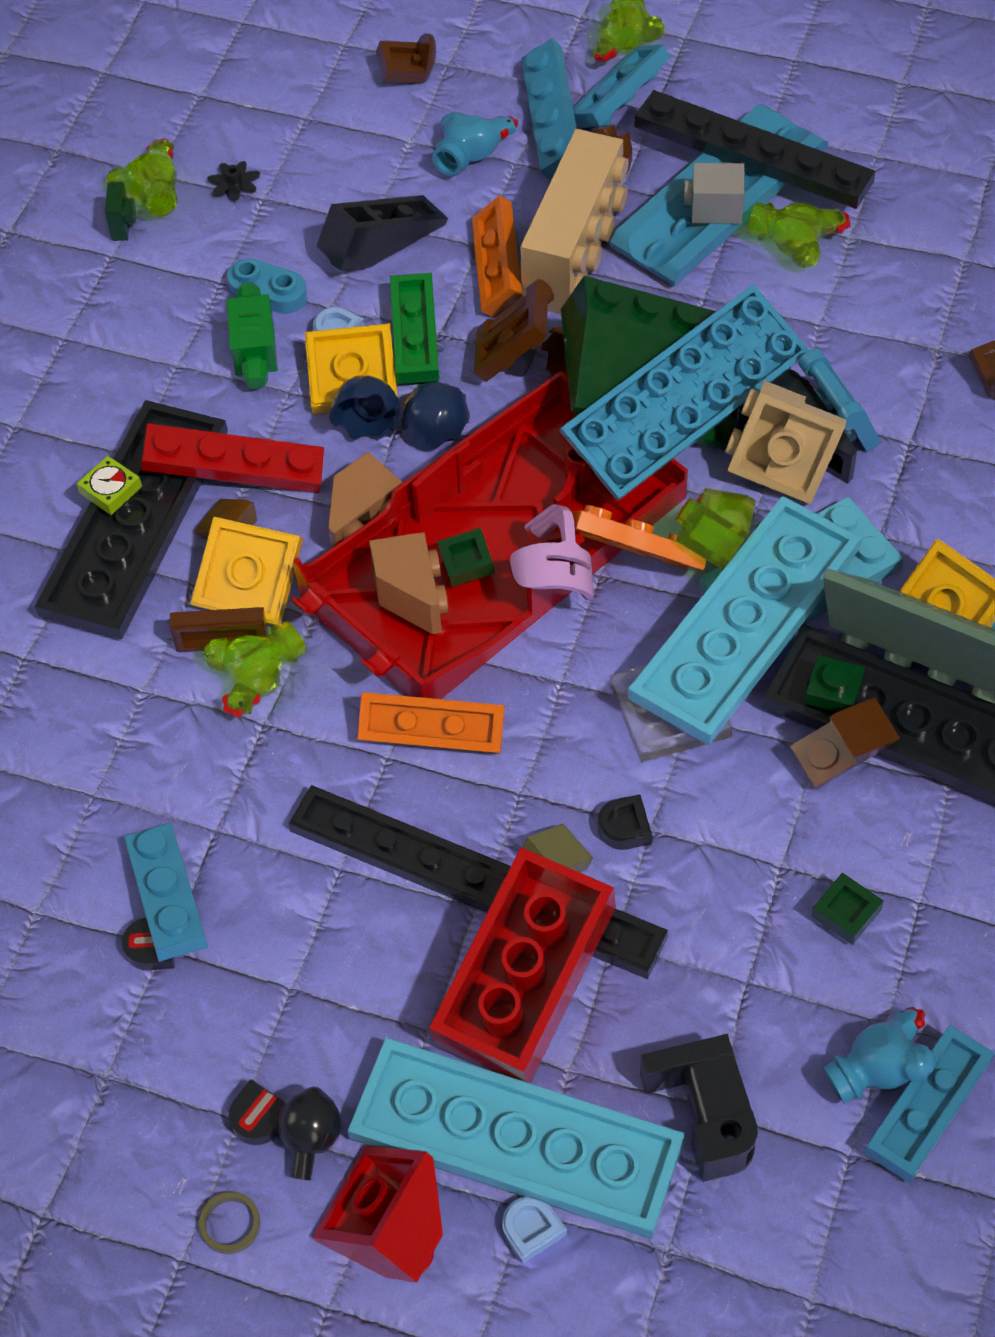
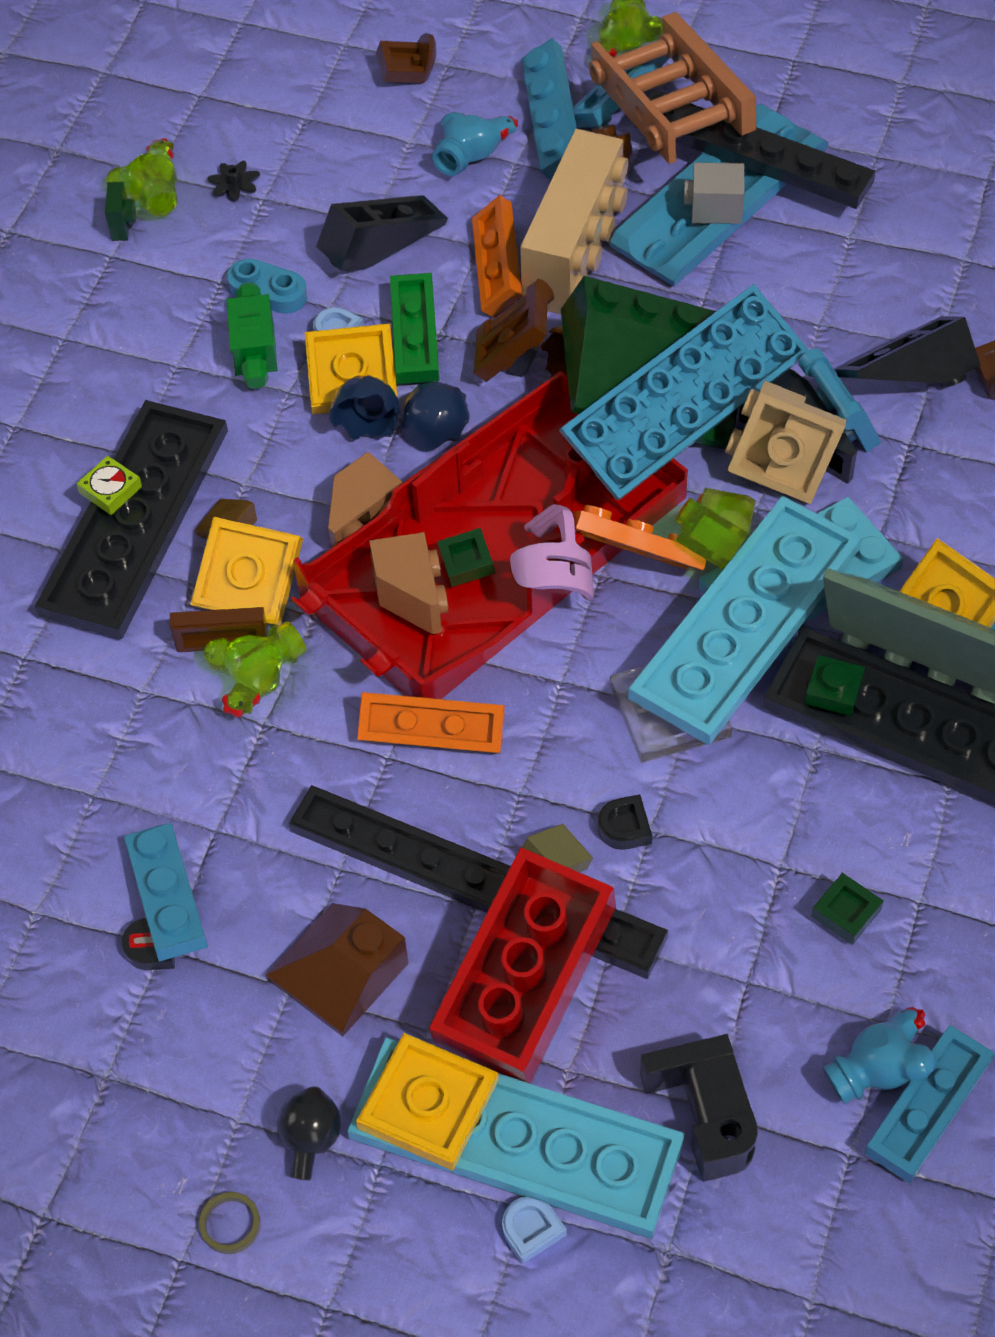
red plate [141,423,324,494] -> none
black tile [229,1079,285,1145] -> none
red slope [312,1145,443,1283] -> none
clear neon green animal [748,202,851,268] -> none
reddish brown slope [790,697,901,789] -> none
none -> reddish brown slope [266,903,409,1037]
none -> yellow tile [356,1033,499,1171]
none -> nougat fence [588,12,756,164]
none -> black slope [835,316,981,387]

